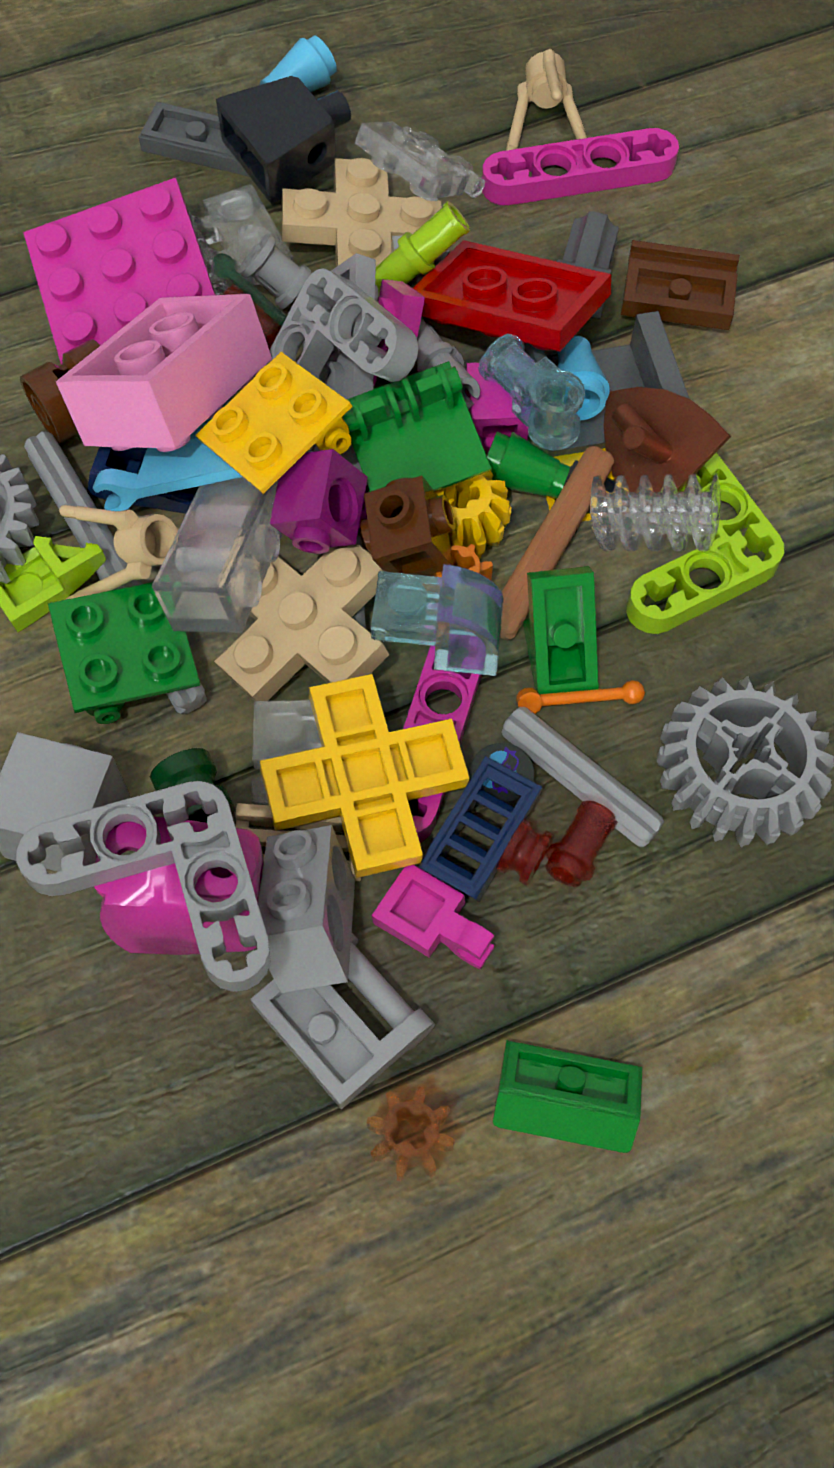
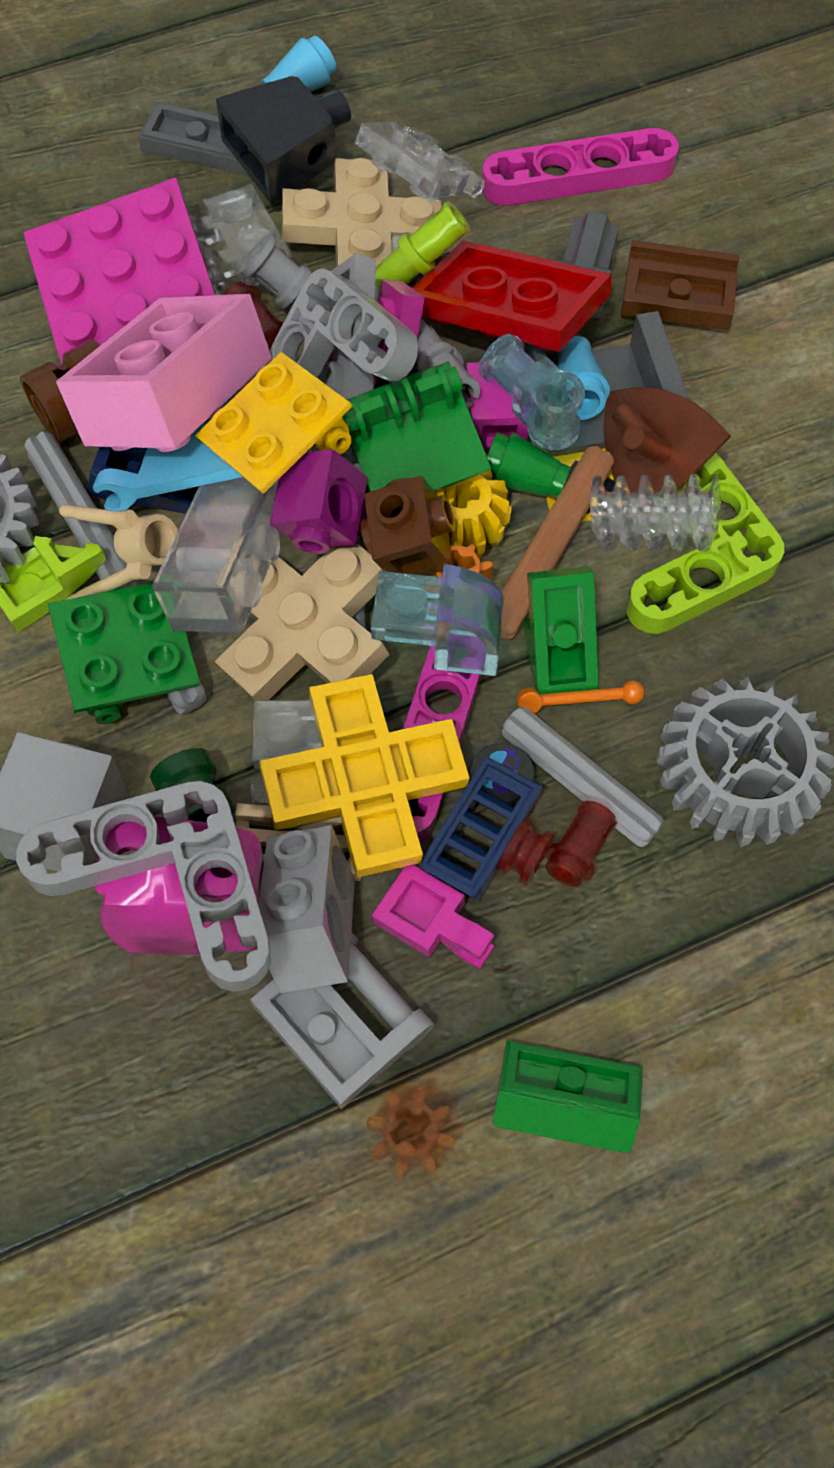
clear green hinge [211,253,287,327] -> none
tan plant [506,49,587,150] -> none

